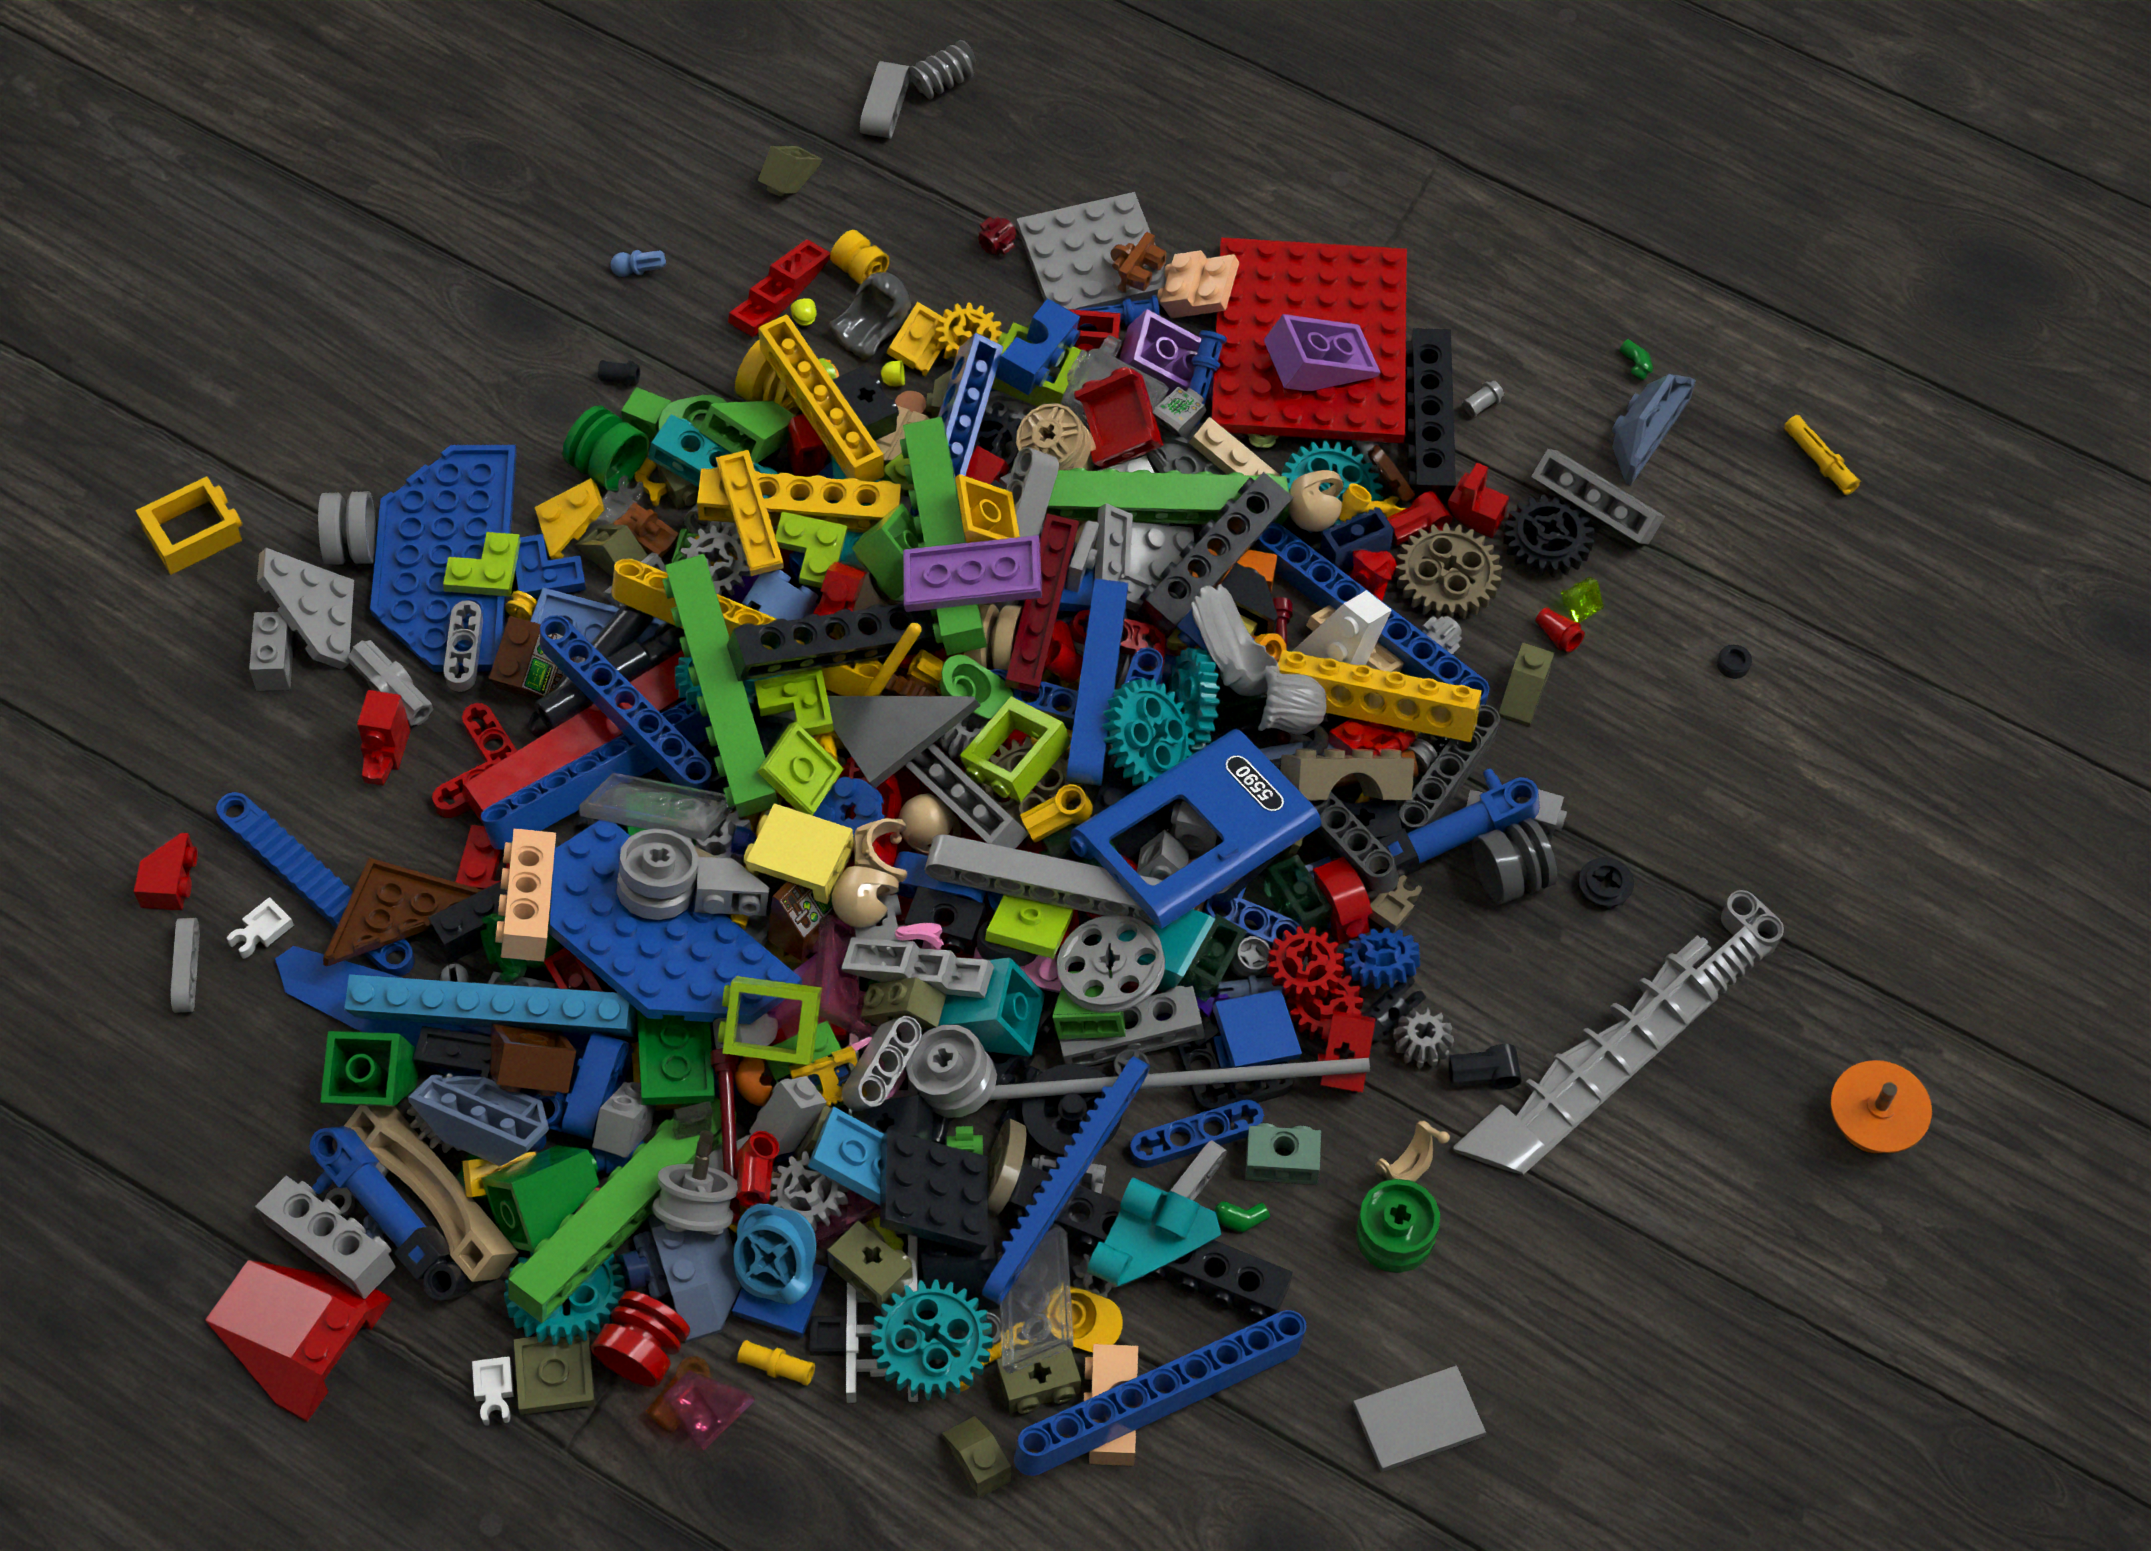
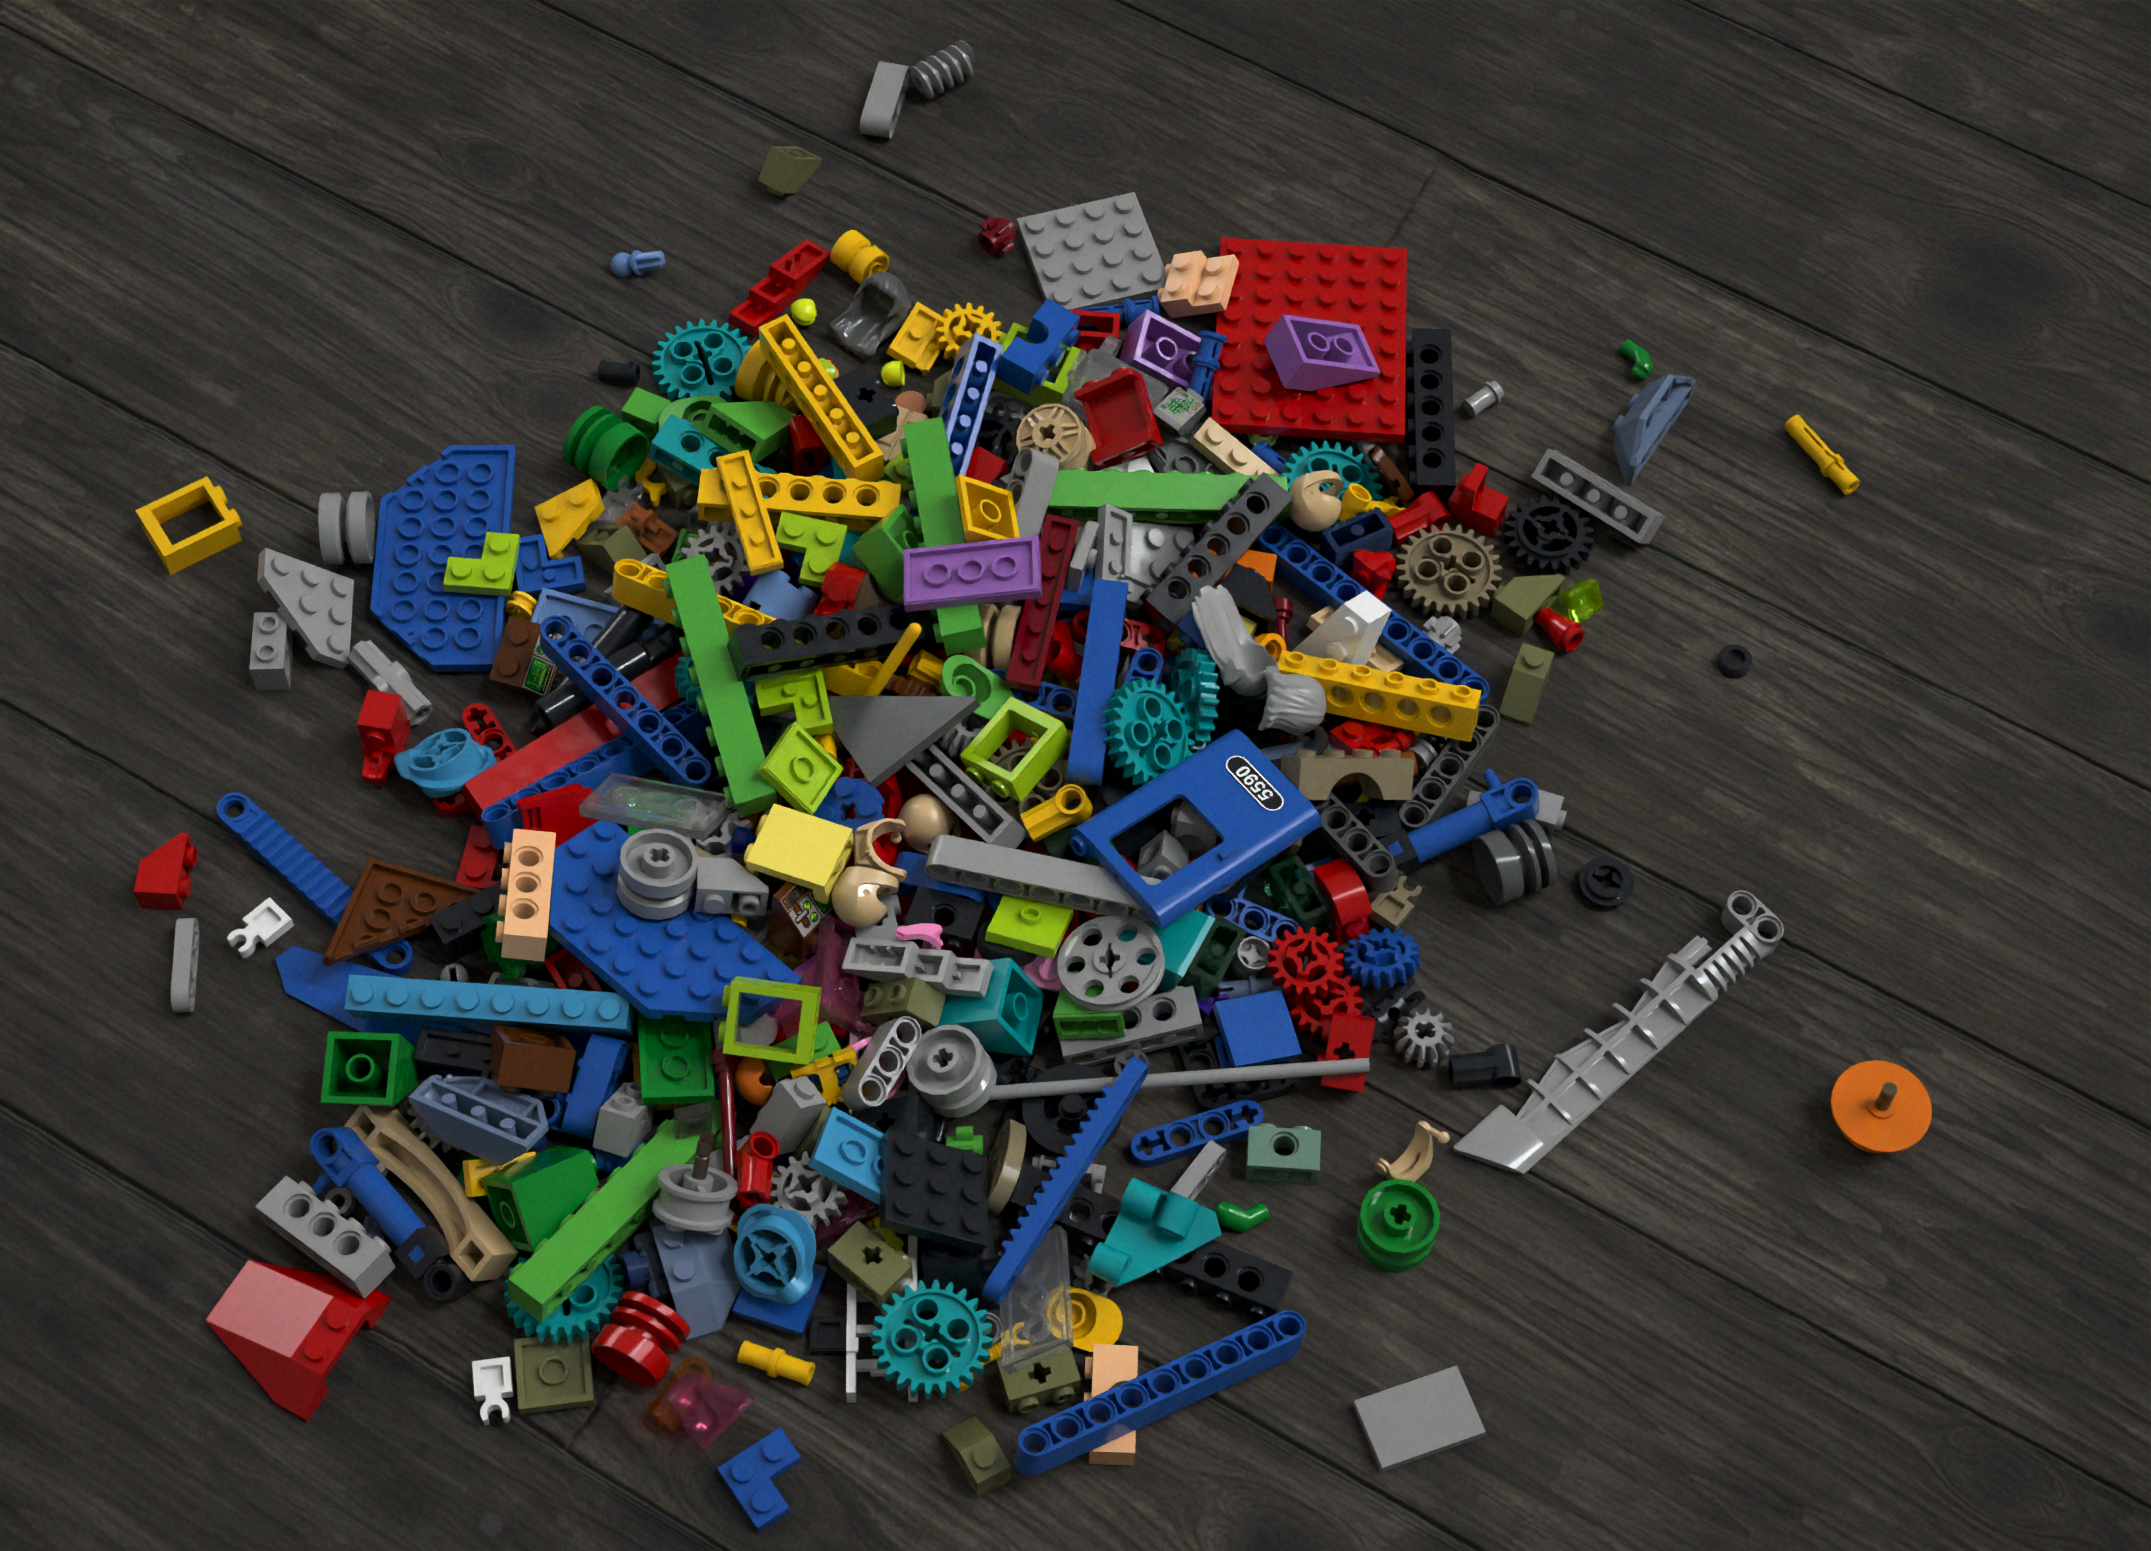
light grey beam [444,600,483,692] -> none
dark orange hips [1110,232,1167,293] -> none
none -> dark azure piece [394,728,498,797]
none -> red plate [516,783,597,848]
none -> teal gear [652,319,752,403]
none -> blue plate [717,1427,802,1533]
none -> blue pin [1251,441,1288,475]
none -> olive slope [1491,574,1565,637]

